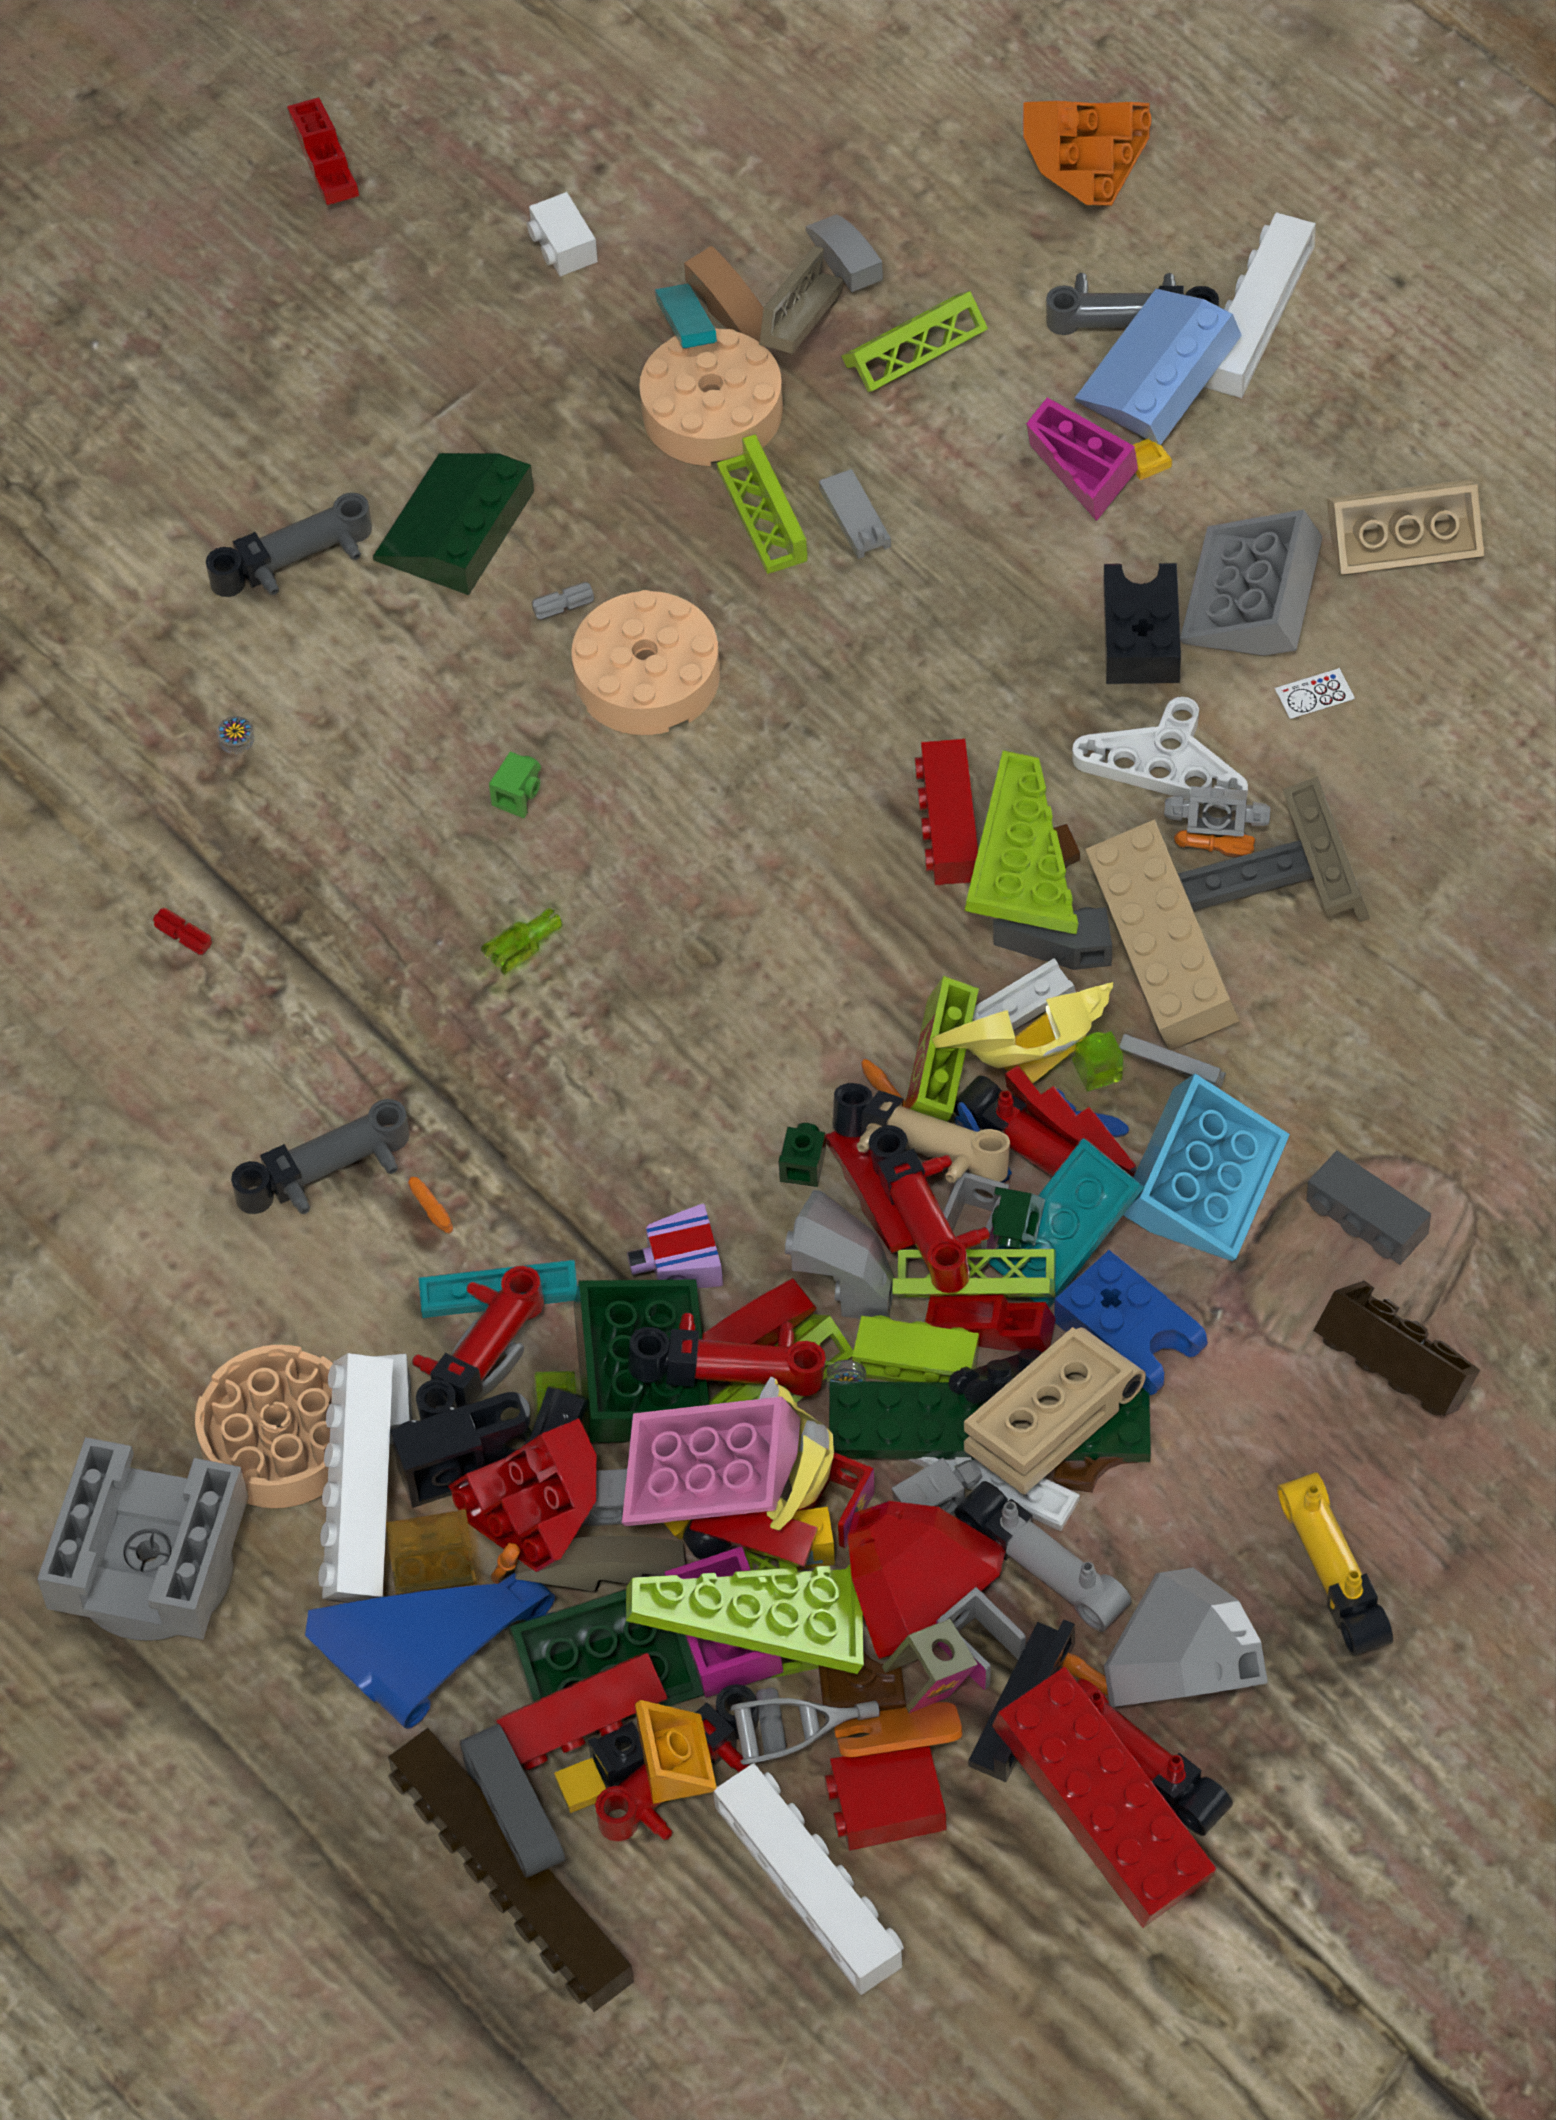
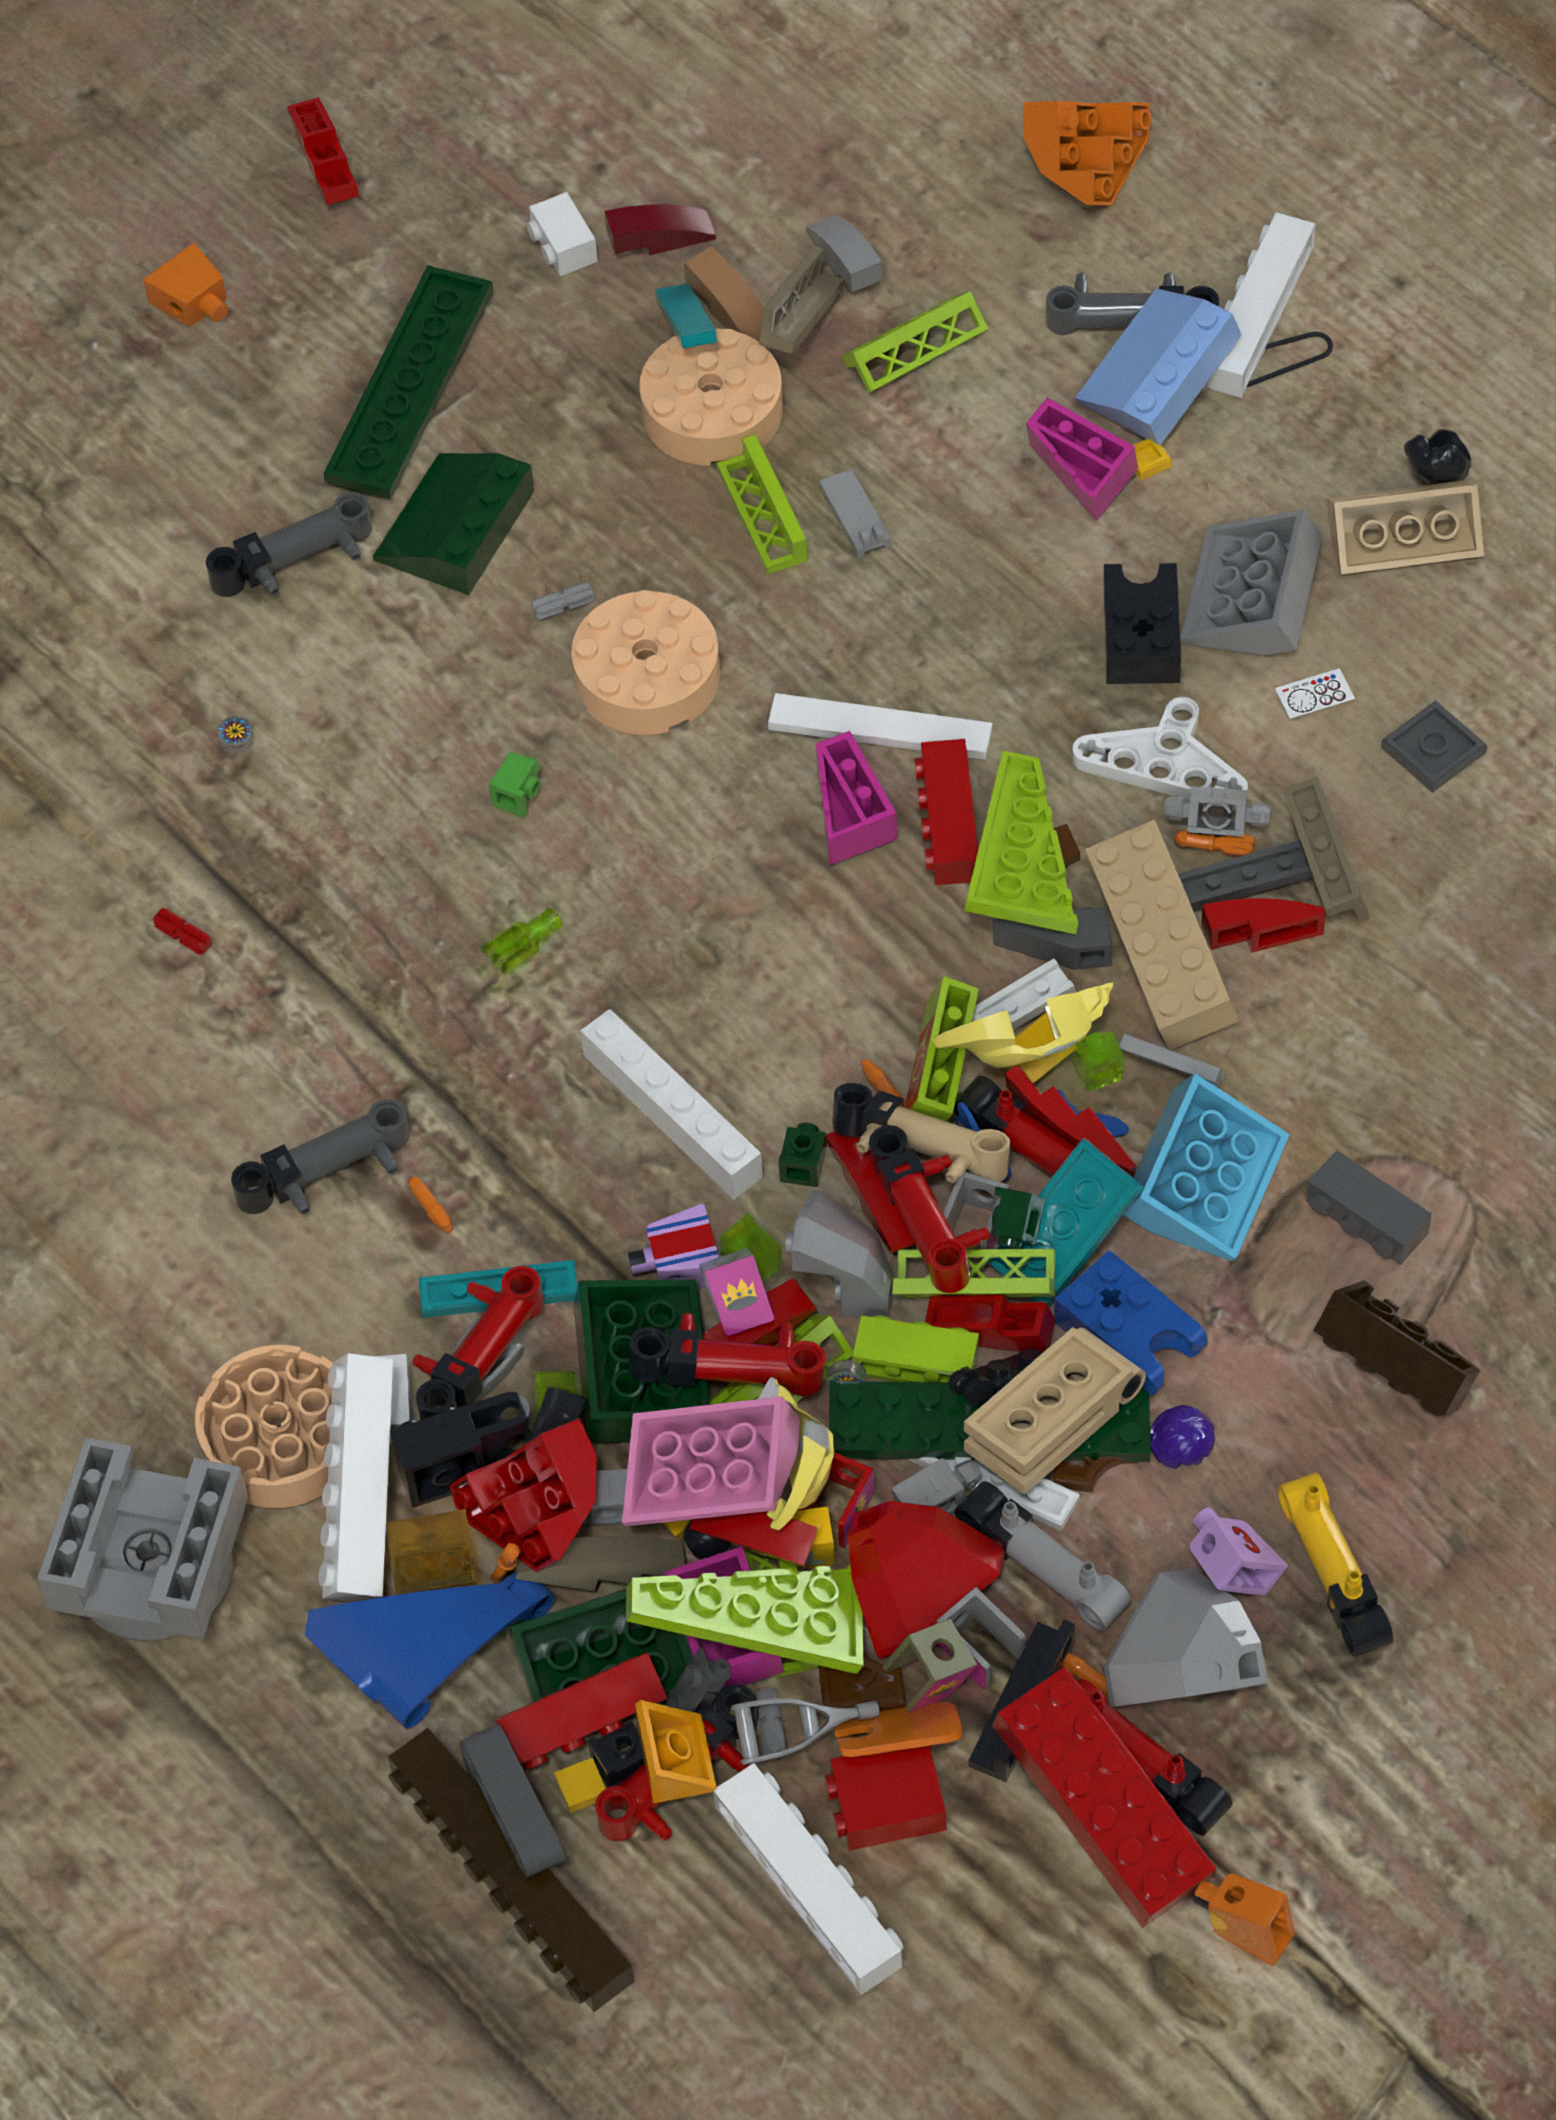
none -> orange torso [143,243,229,325]
none -> dark green plate [323,265,493,499]
none -> white brick [580,1009,763,1200]
none -> dark red slope [604,204,716,256]
none -> dark grey hinge [666,1648,731,1713]
none -> dark pink piece [699,1248,774,1336]
none -> clear neon green brick [720,1213,782,1279]
none -> white tile [768,693,993,760]
none -> dark pink wedge [816,731,898,865]
none -> dark purple hair [1150,1405,1215,1469]
none -> lavender torso [1190,1508,1288,1596]
none -> orange torso [1194,1873,1295,1967]
none -> red slope [1201,898,1325,953]
none -> black piece [1247,331,1334,387]
none -> dark grey tile [1381,700,1487,793]
none -> black hair [1404,429,1472,485]

